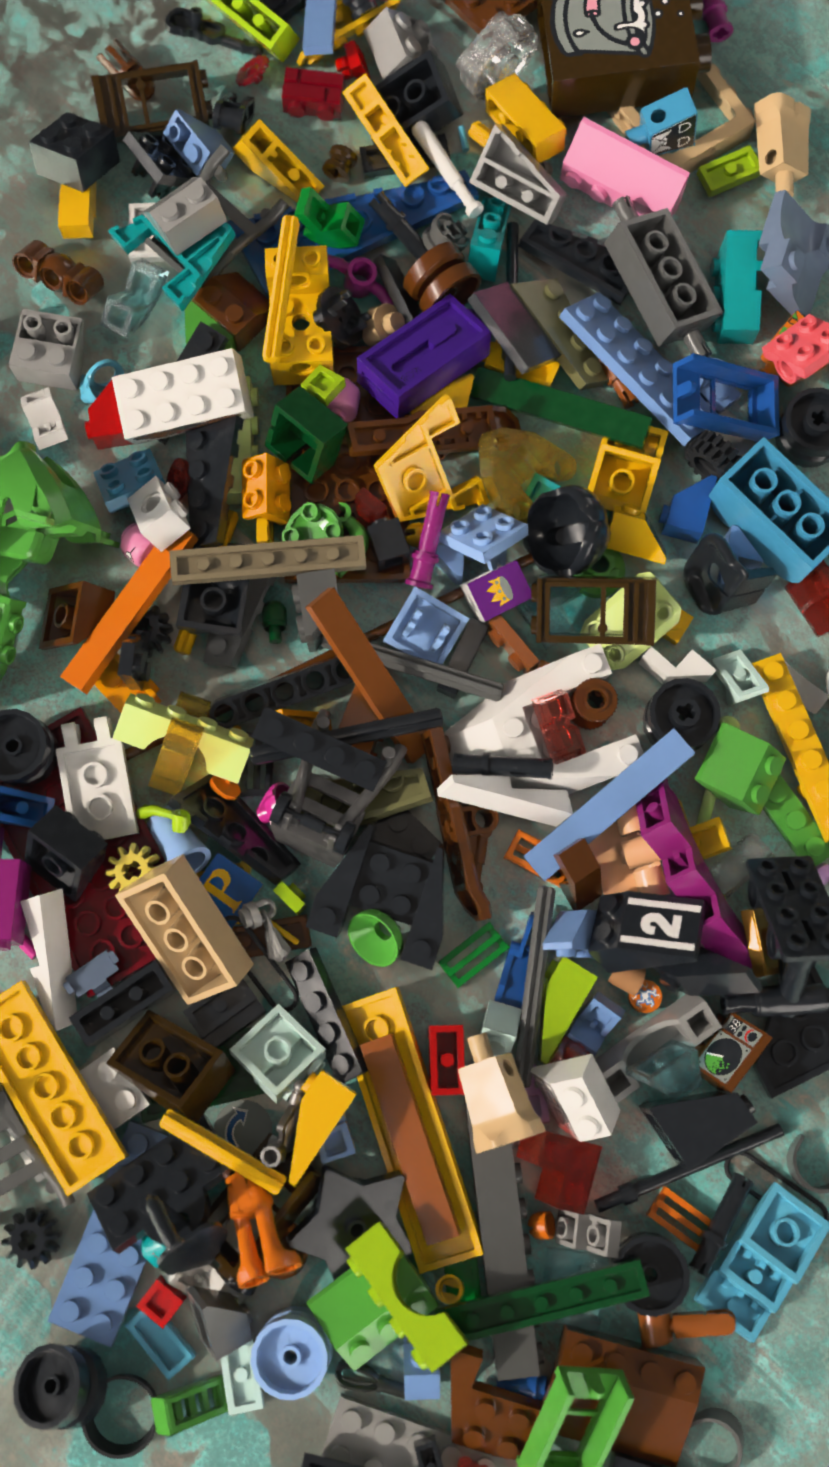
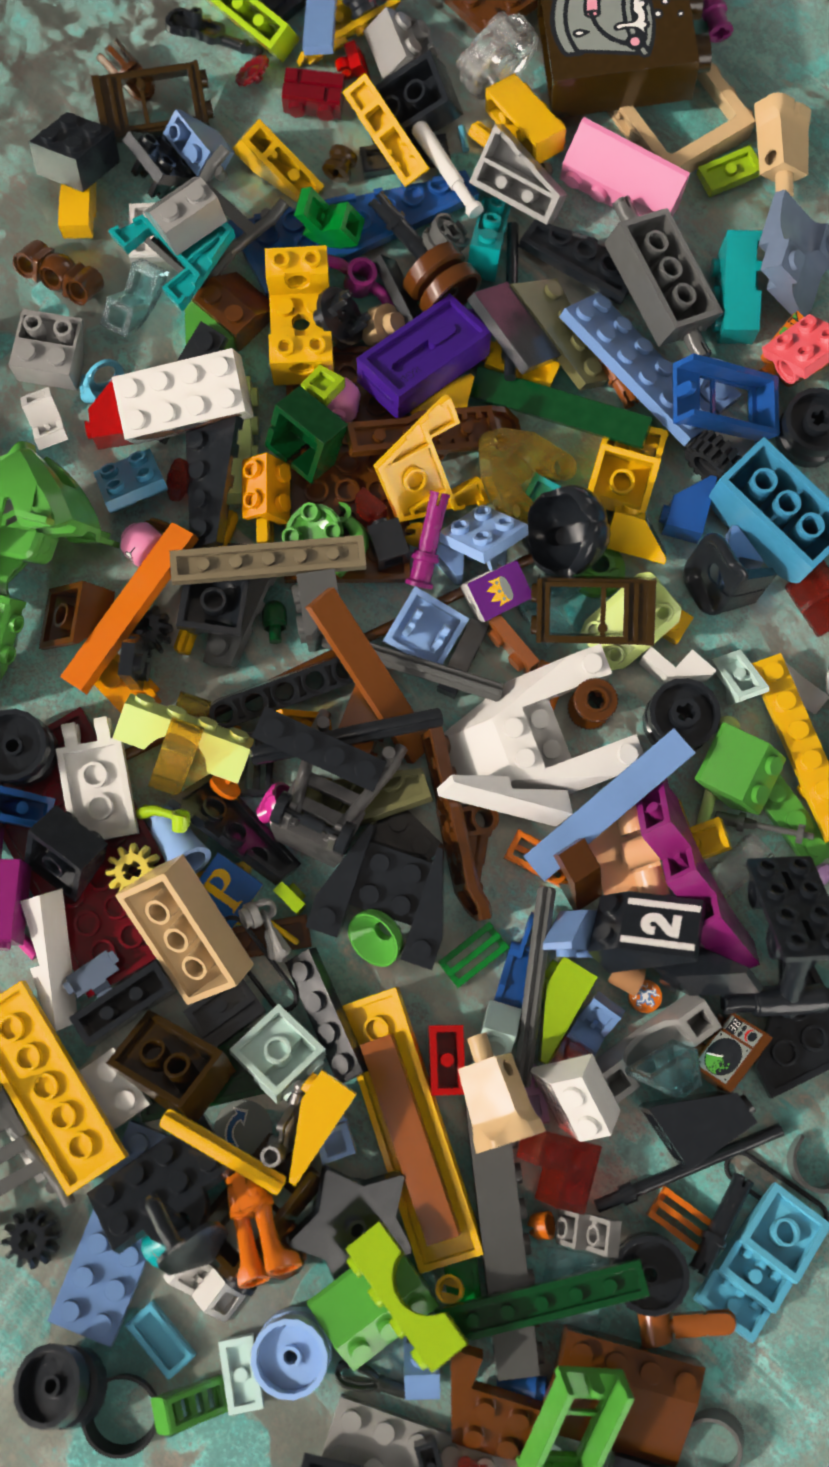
white brick [127,476,191,552] -> none
red tile [136,1275,187,1329] -> none
dark grey slope [186,1285,253,1361] -> none
black piece [212,92,255,135] -> none
yellow axle [262,215,300,364] -> none
black pin [452,752,553,780] -> none
clear red piece [531,689,586,765] -> none
dark azure torso [625,87,698,156] -> none
pearl gold tile [740,909,779,978] -> none
none -> dark grey piece [715,811,814,844]

